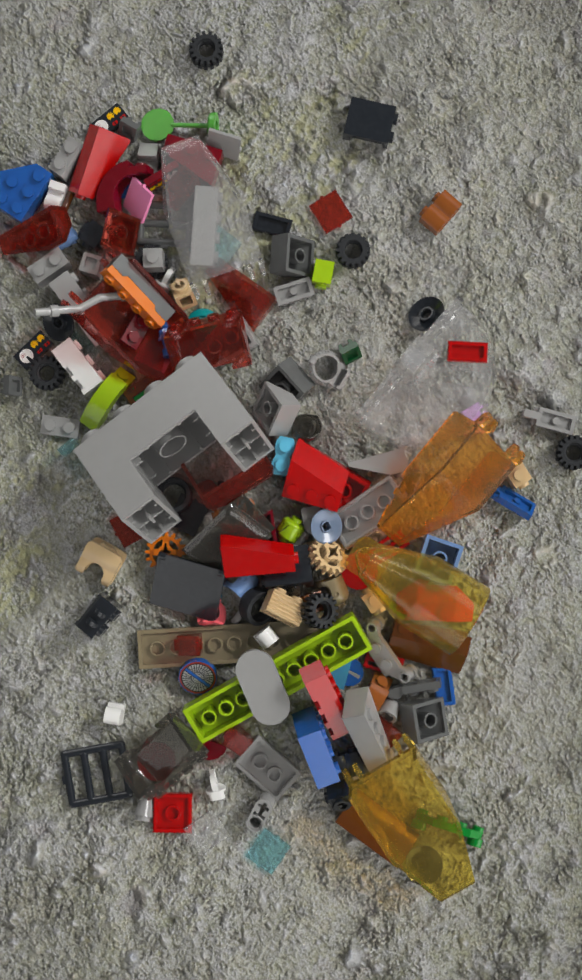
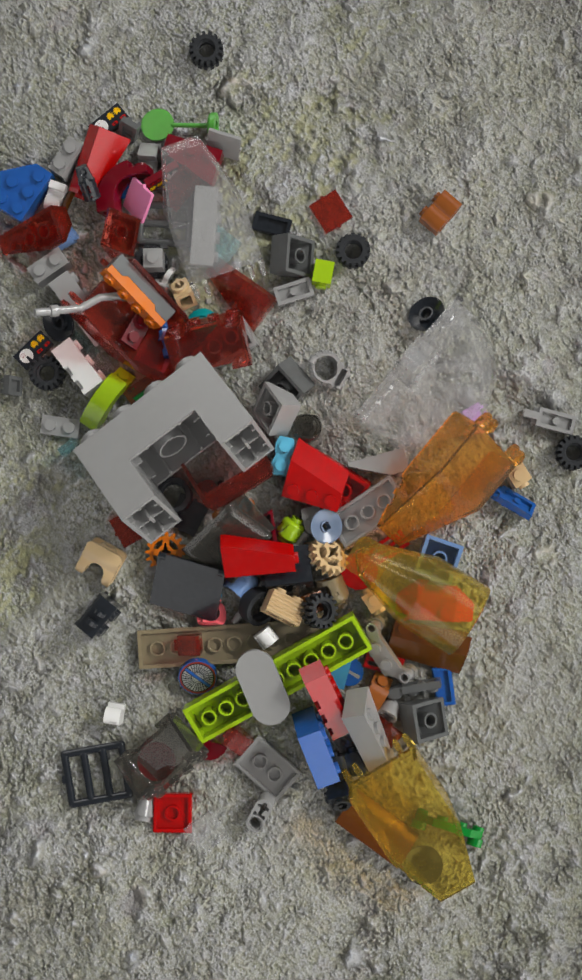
black brick [78,219,110,253] -> none
light grey panel [79,252,106,280] -> none
white piece [205,769,226,801] -> none
clear light blue piece [246,828,291,875] -> none
dark green tile [338,339,362,365] -> none
black panel [343,97,399,149] -> none
red tile [447,341,488,364] -> none
none -> black hinge [76,164,101,202]

